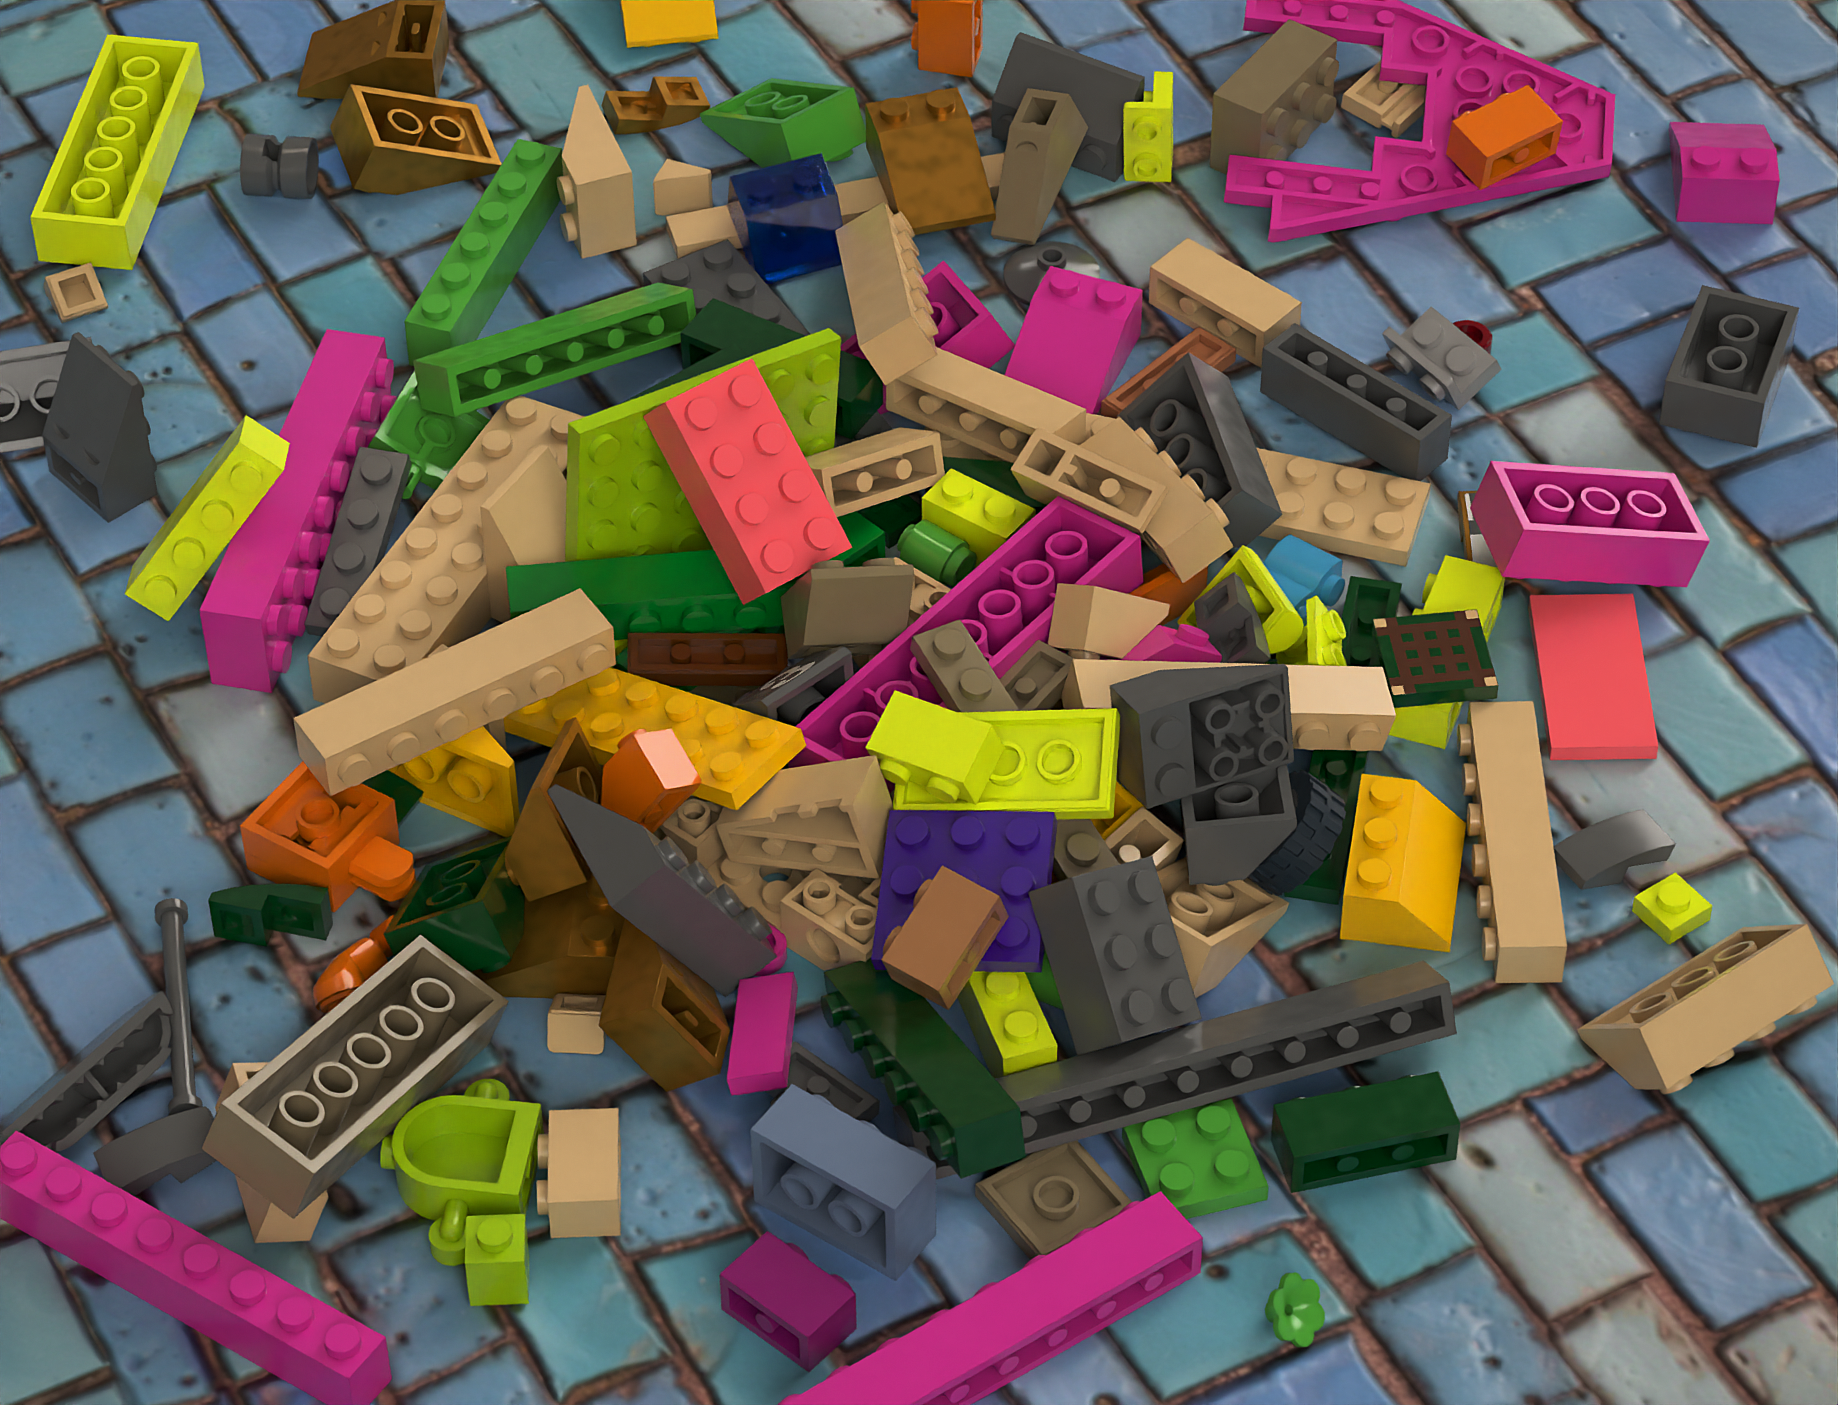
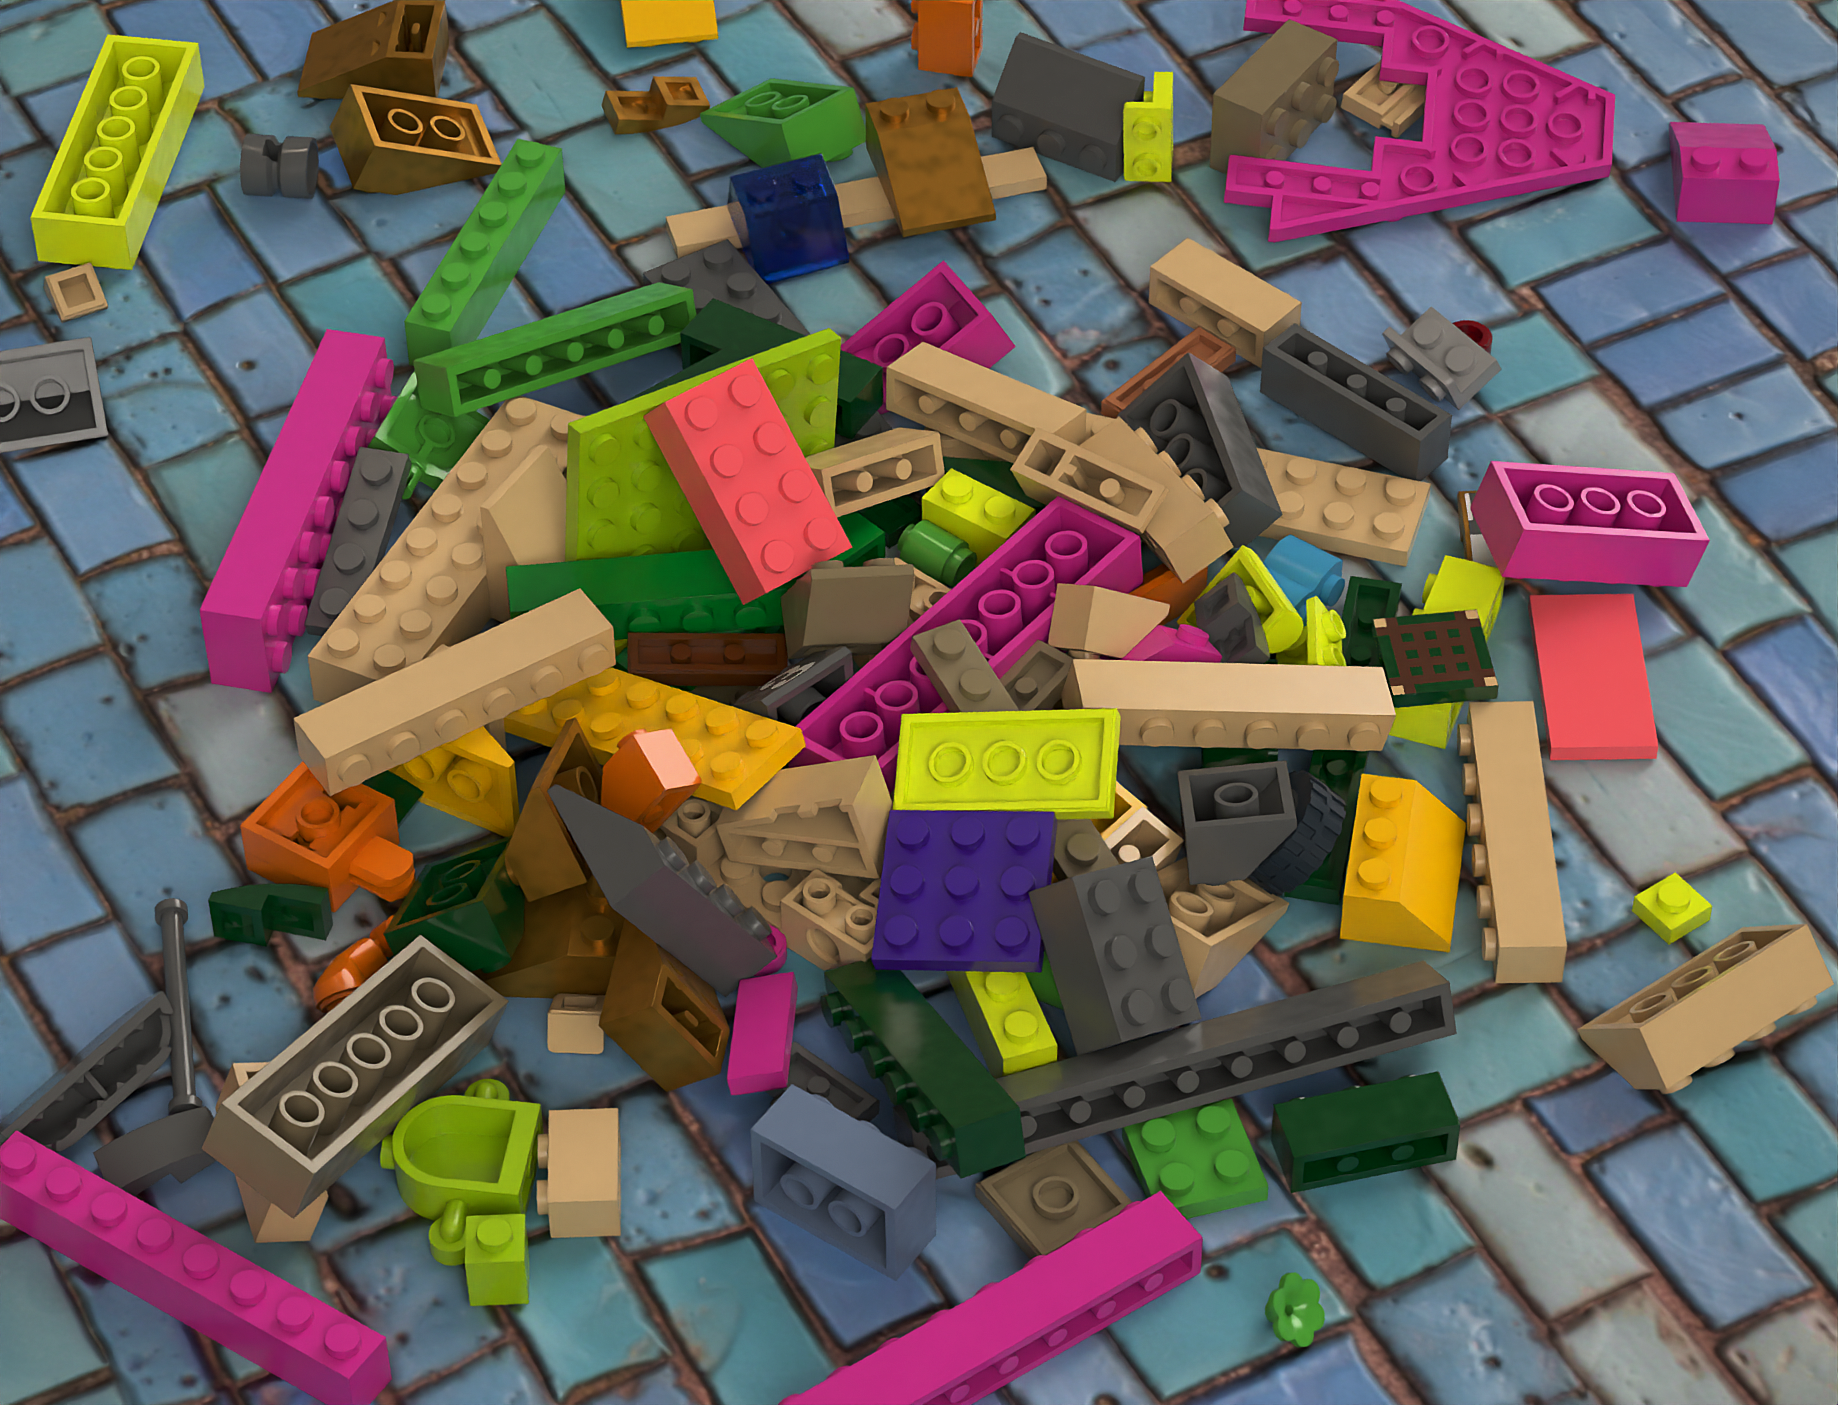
dark grey slope [42,332,158,523] -> none
neon yellow brick [125,415,290,622] -> none
tan slope [557,85,637,259] -> none
tan slope [653,159,713,216] -> none
magenta brick [719,1231,857,1373] -> none
tan brick [835,201,939,386] -> none
neon yellow brick [865,690,1005,805] -> none
medium nougat brick [881,865,1009,1010] -> none
dark tan slope [991,88,1088,245] -> none
dark grey dish [1003,241,1100,306] -> none
dark pink slope [1004,266,1143,415] -> none
dark grey slope [1110,664,1294,809] -> none
orange brick [1446,85,1563,190] -> none
dark grey slope [1553,809,1676,890] -> none
dark grey brick [1659,285,1799,448] -> none

